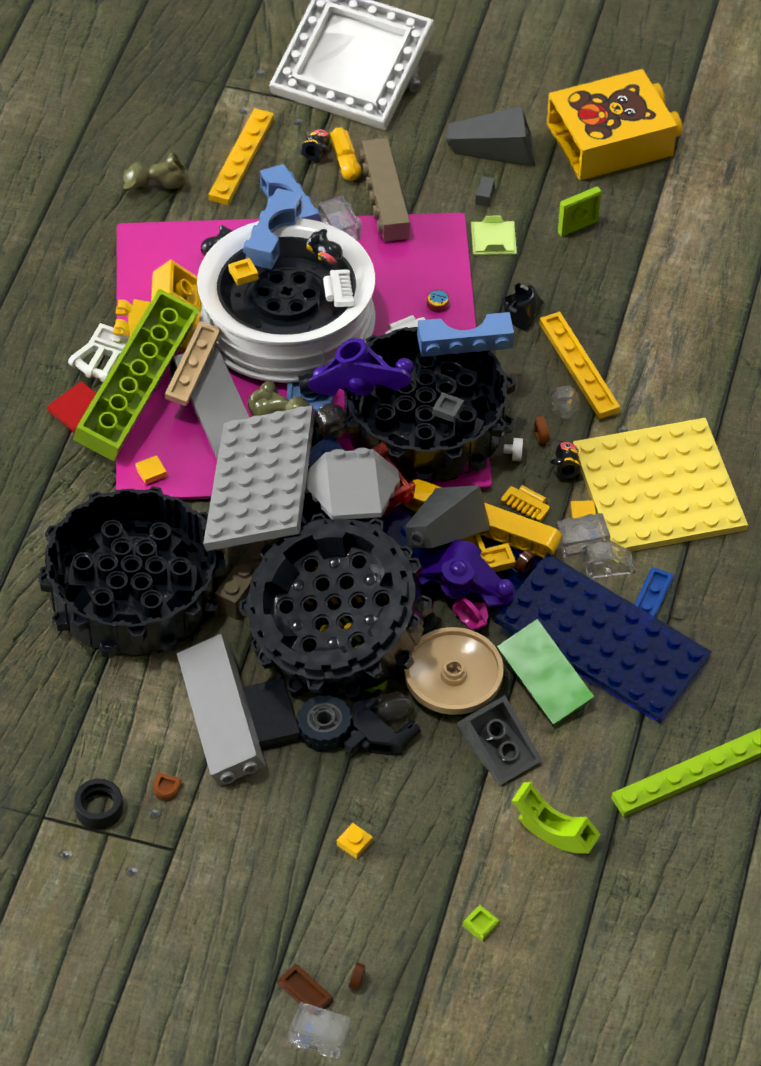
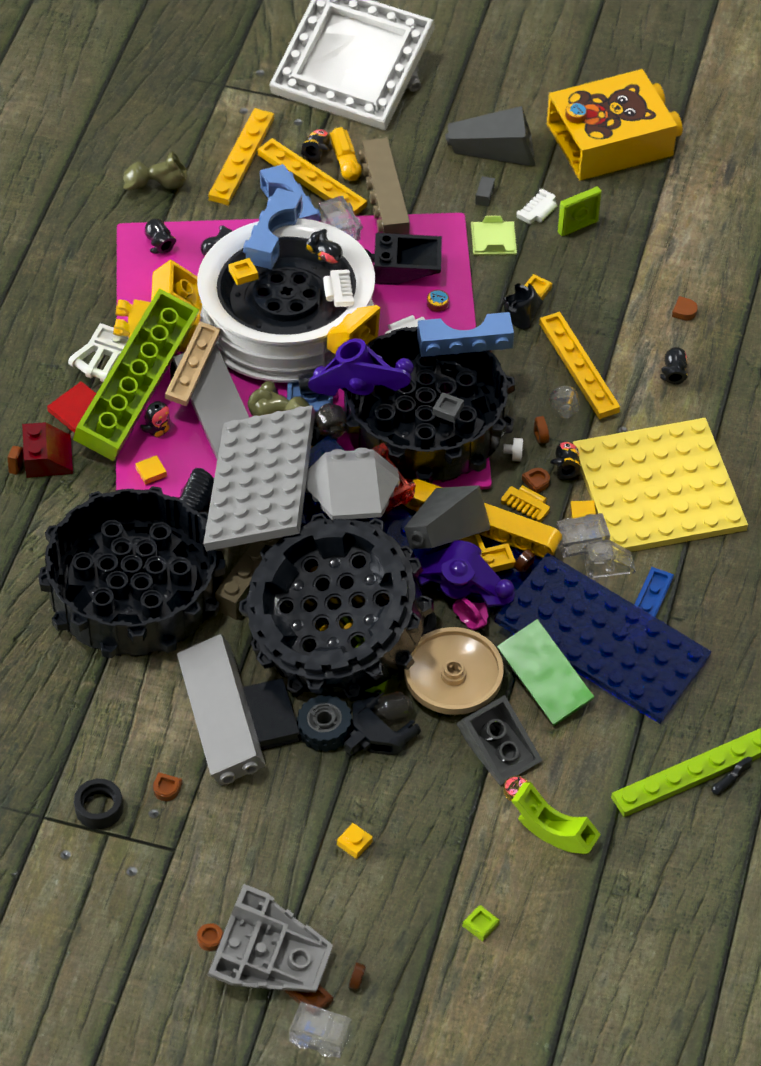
none -> dark orange tile [7,446,24,475]
none -> dark red slope [22,422,73,478]
none -> animal [140,401,169,437]
none -> black animal [144,219,176,254]
none -> black hair [179,468,214,513]
none -> dark orange tile [197,923,223,951]
none -> light grey wedge [207,884,333,993]
none -> yellow plate [257,138,367,216]
none -> yellow slope [327,305,380,355]
none -> black slope [365,233,442,284]
none -> tile [504,776,528,801]
none -> white piece [517,189,557,224]
none -> dark orange tile [522,468,550,493]
none -> yellow tile [524,274,552,300]
none -> tile [565,102,587,123]
none -> black animal [660,347,688,385]
none -> dark orange tile [672,296,698,320]
none -> black piece [711,756,752,795]

